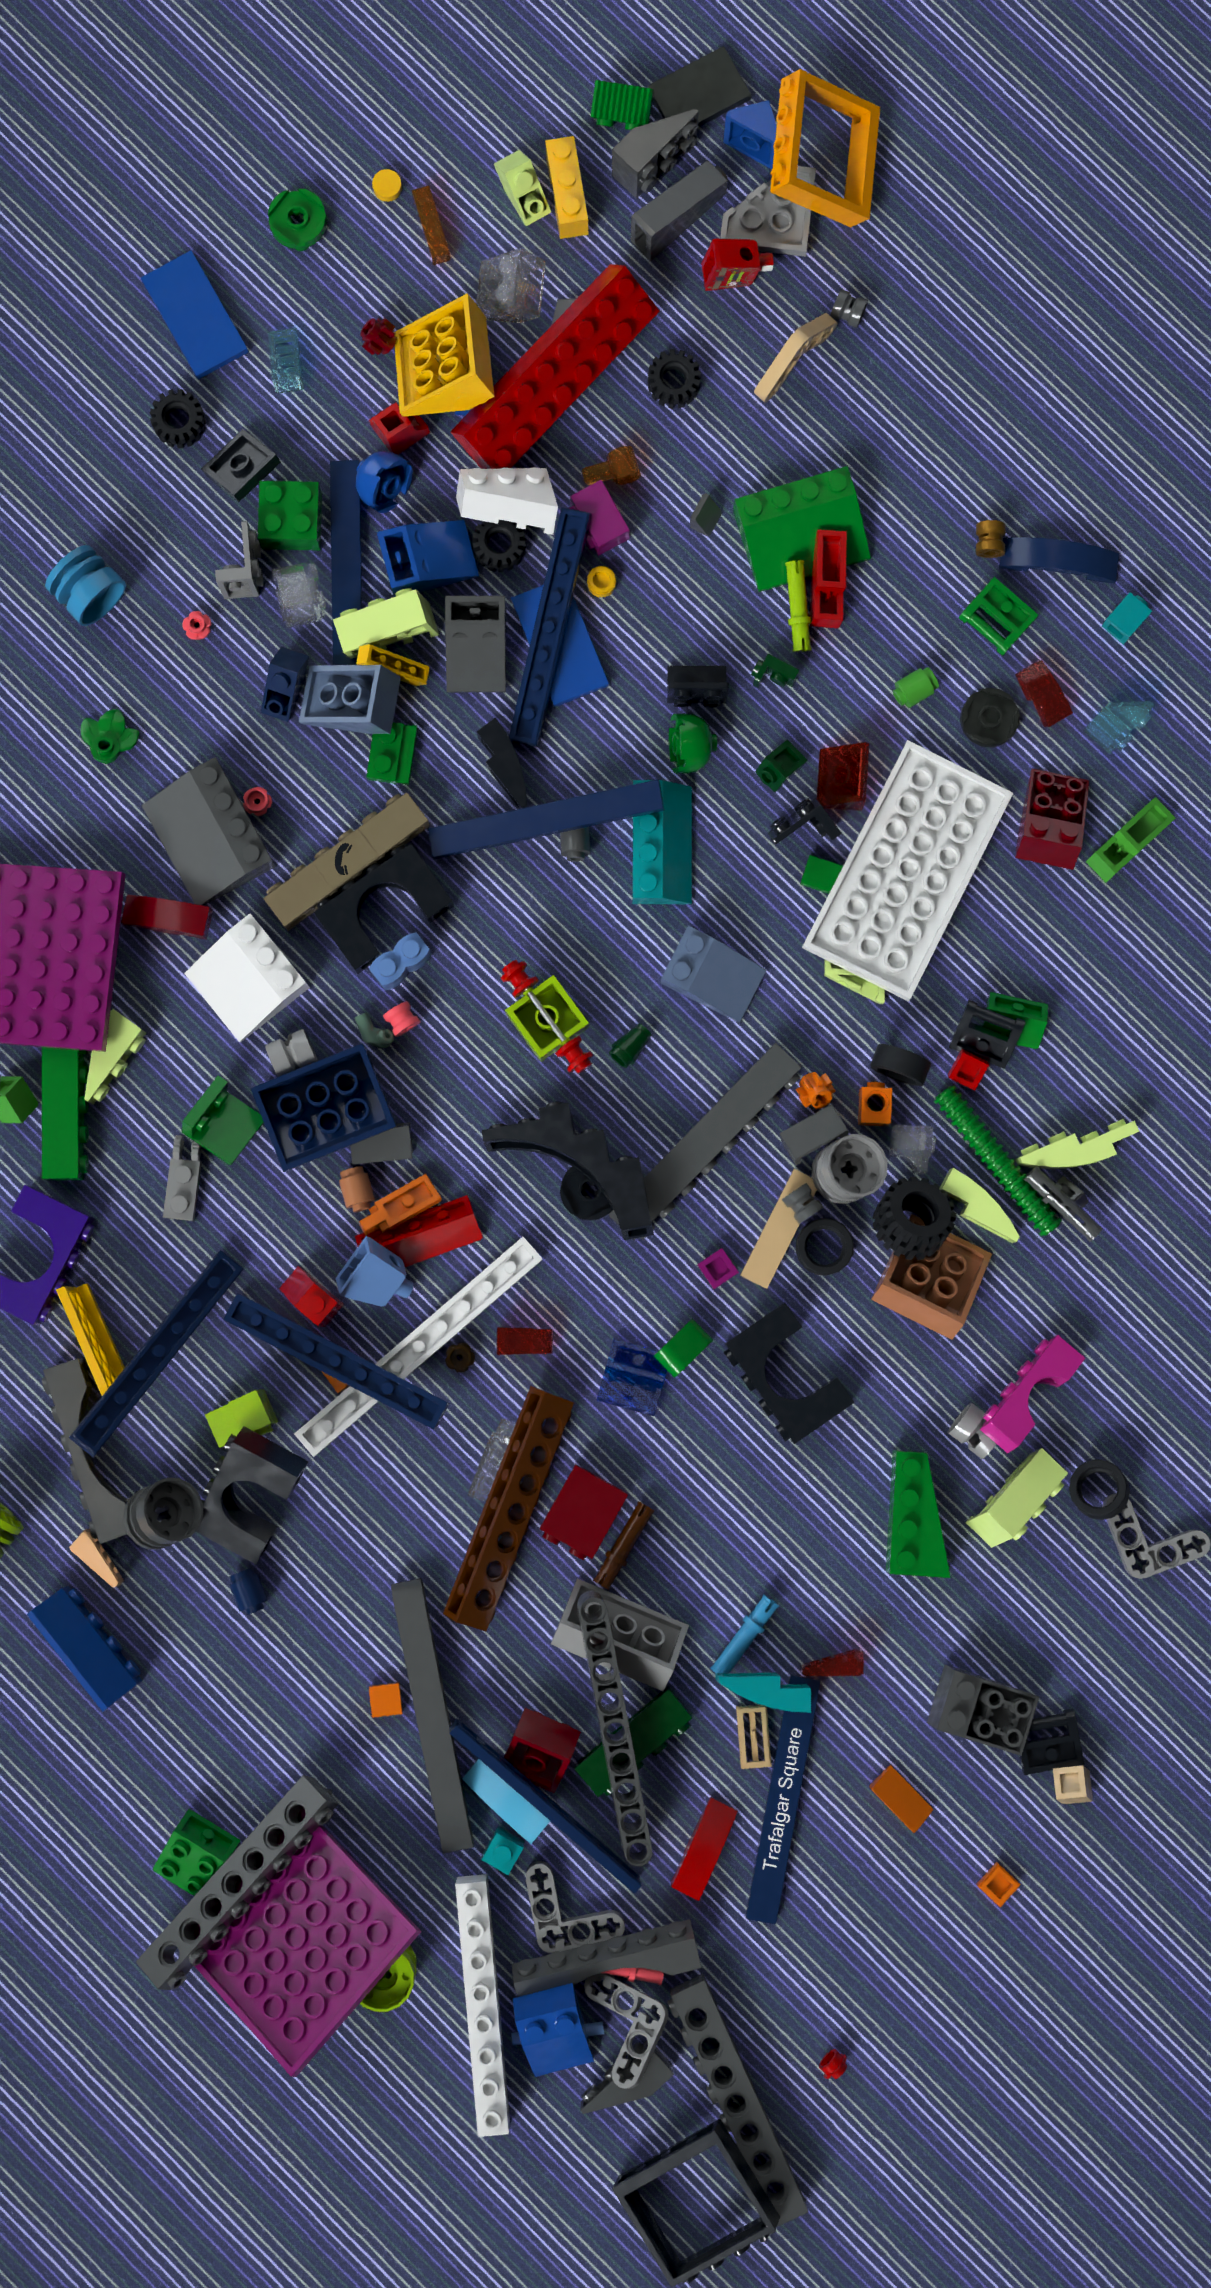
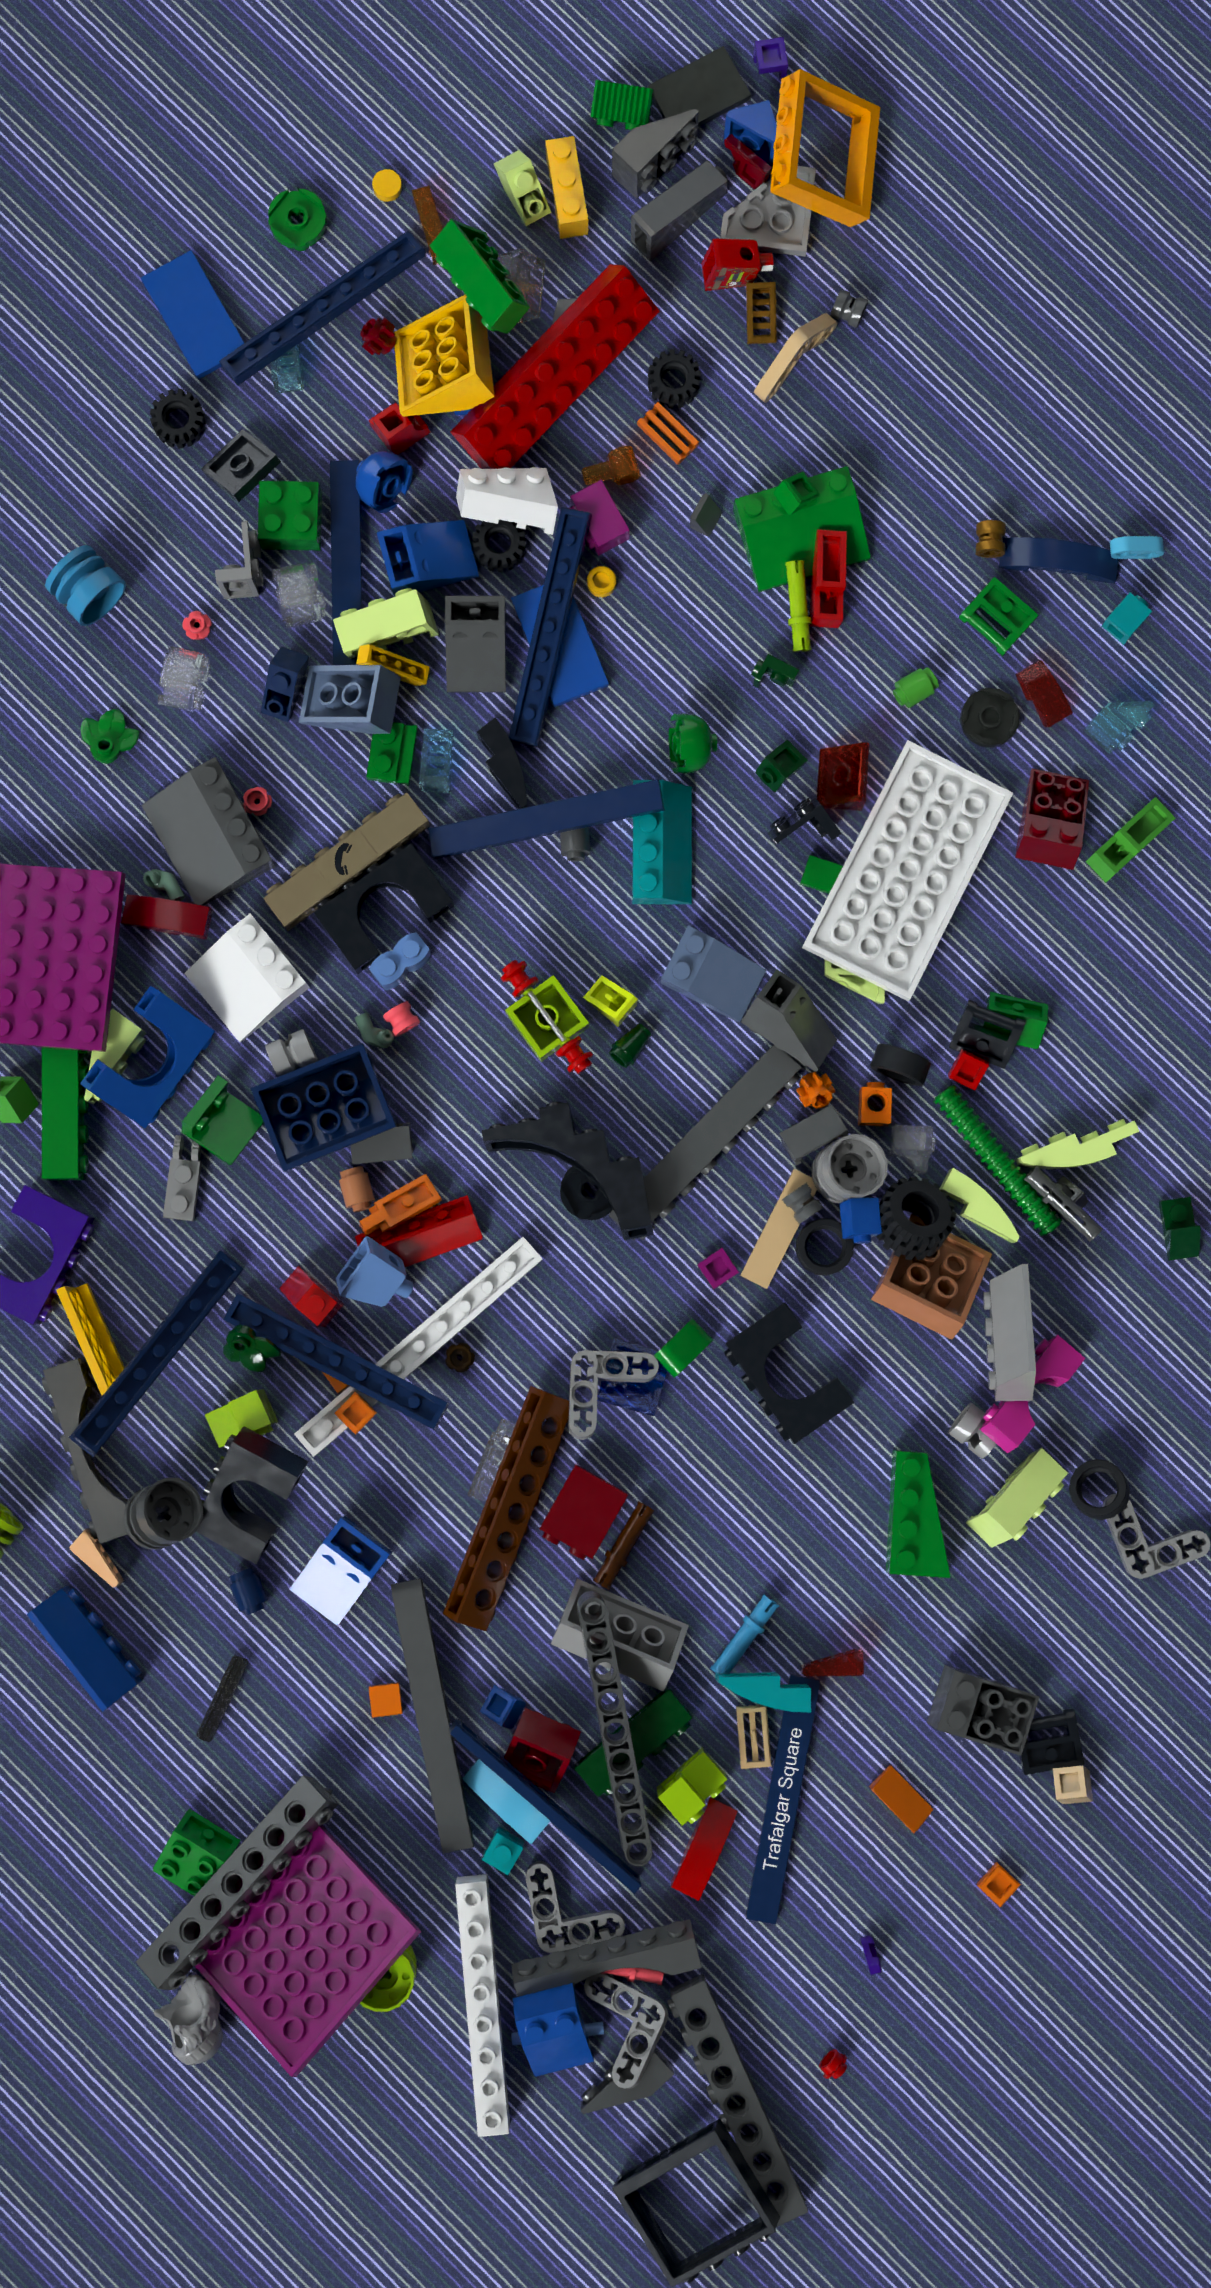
clear red leg [497,1327,553,1355] -> none
black bracket [667,666,729,708] -> none
none -> blue arch [80,986,215,1128]
none -> sand green arm [143,869,185,902]
none -> light grey hair [153,1975,223,2065]
none -> clear brick [158,646,211,712]
none -> clear smoke axle [197,1654,248,1742]
none -> dark blue tile [219,231,426,386]
none -> dark green plate [223,1325,281,1372]
none -> slope [289,1516,392,1626]
none -> orange tile [334,1392,378,1435]
none -> clear light blue slope [419,729,454,793]
none -> green wedge [430,219,530,334]
none -> blue slope [480,1685,526,1729]
none -> light grey beam [568,1350,659,1440]
none -> neon yellow slope [583,975,638,1027]
none -> orange tile [637,402,699,465]
none -> lime brick [656,1747,728,1826]
none -> dark red tile [724,134,772,189]
none -> dark grey slope [741,969,837,1072]
none -> pearl gold slope [746,282,777,344]
none -> dark purple panel [753,37,788,81]
none -> green slope [774,471,820,515]
none -> blue brick [839,1198,882,1244]
none -> dark purple tile [860,1935,882,1975]
none -> light grey slope [983,1264,1036,1401]
none -> medium azure beam [1110,536,1164,559]
none -> dark green slope [1159,1197,1201,1261]

